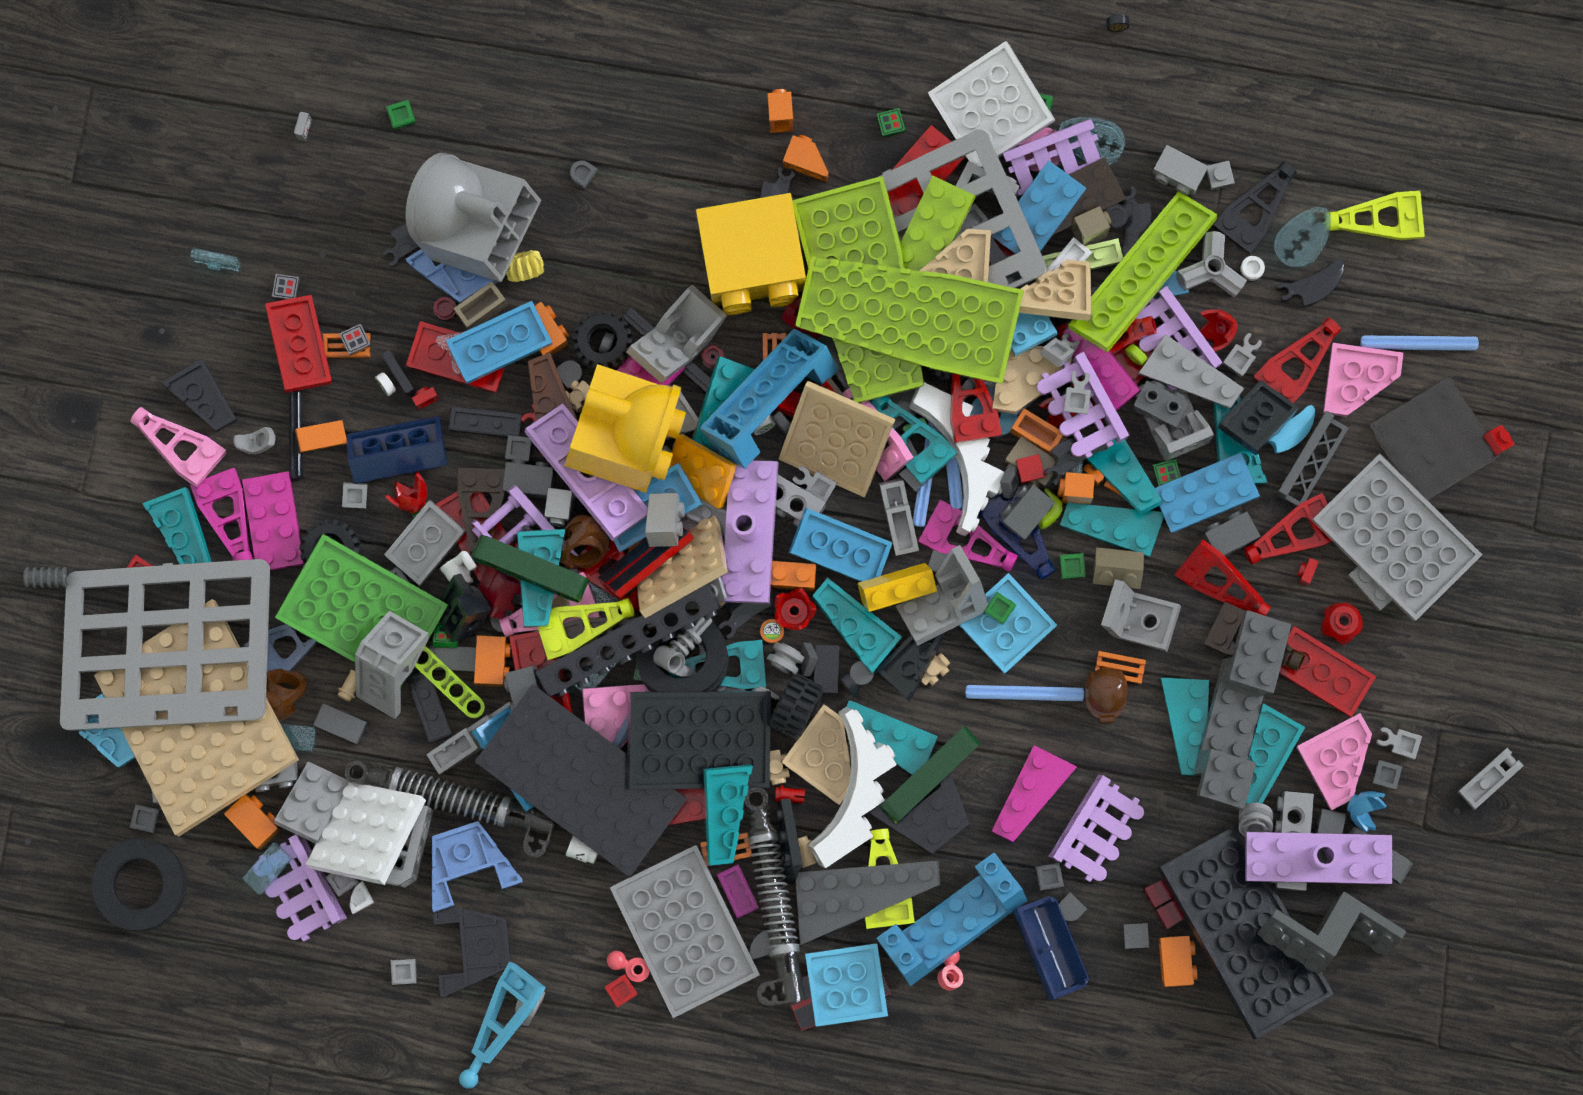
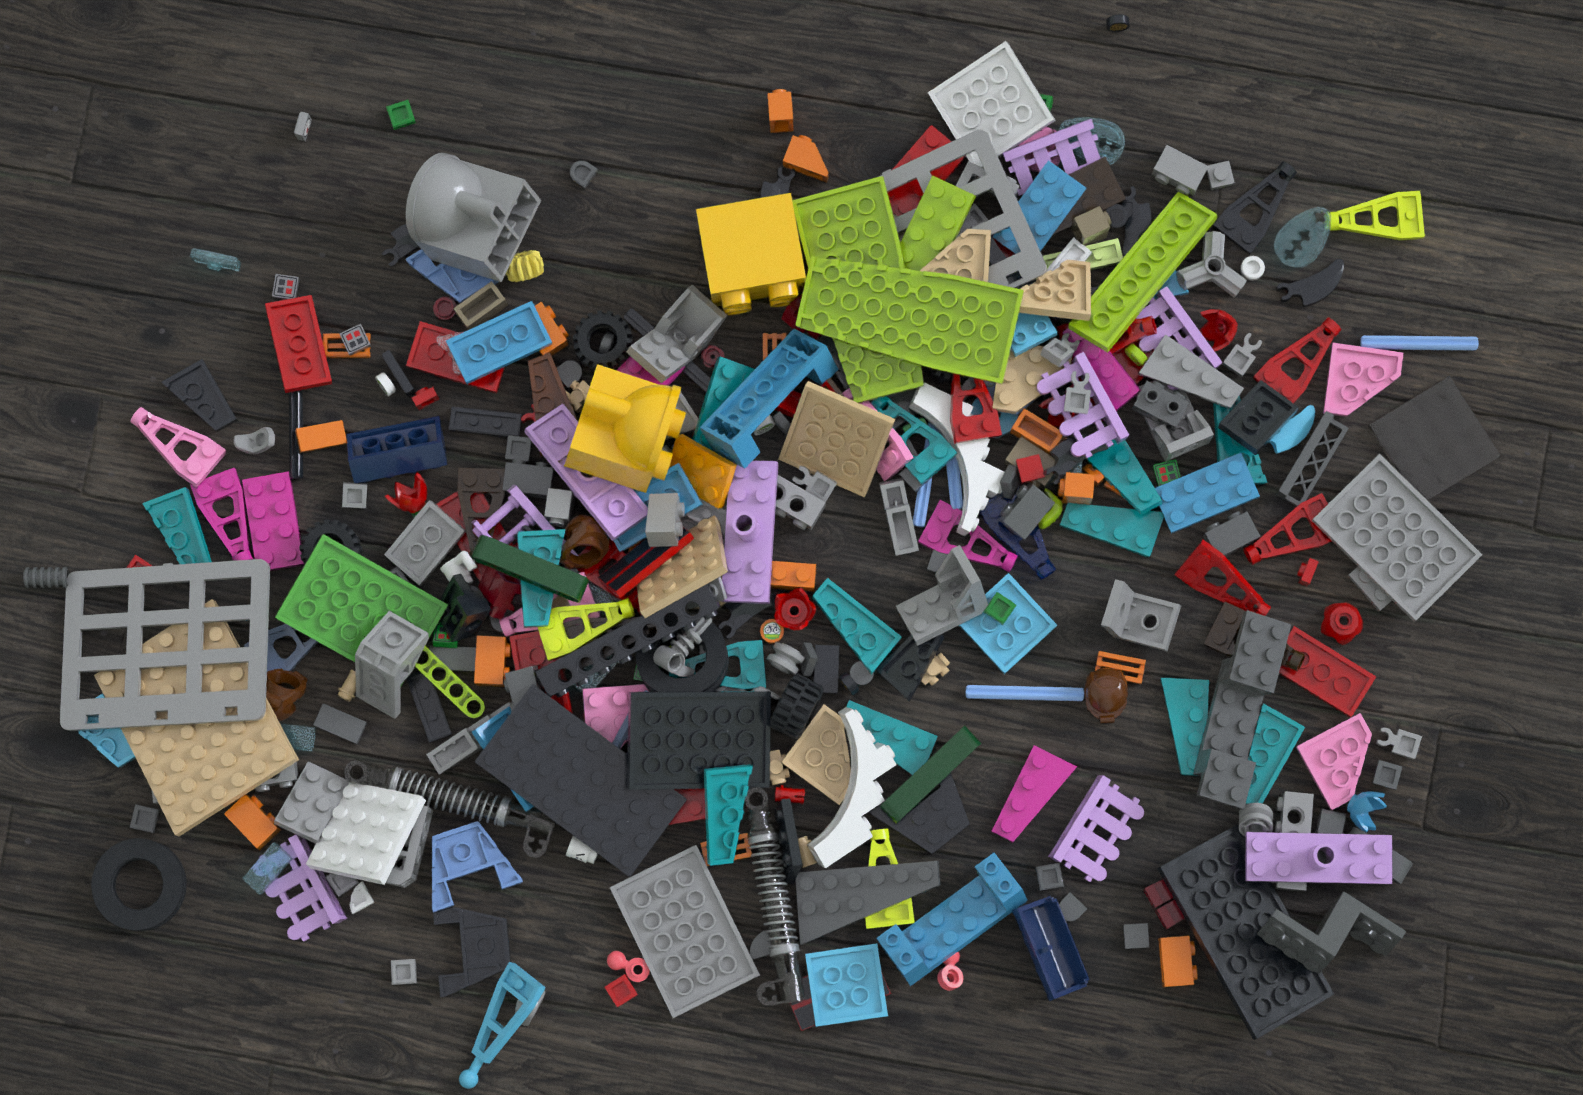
magenta plate [717,864,759,919] -> none
dark azure plate [788,508,892,582] -> none
yellow brick [857,563,937,612] -> none
green tile [877,108,905,138] -> none
green tile [1059,553,1086,580] -> none
dark tan piece [1093,547,1144,589] -> none
light grey plate [1458,748,1524,810] -> none
red plate [1483,425,1515,455] -> none

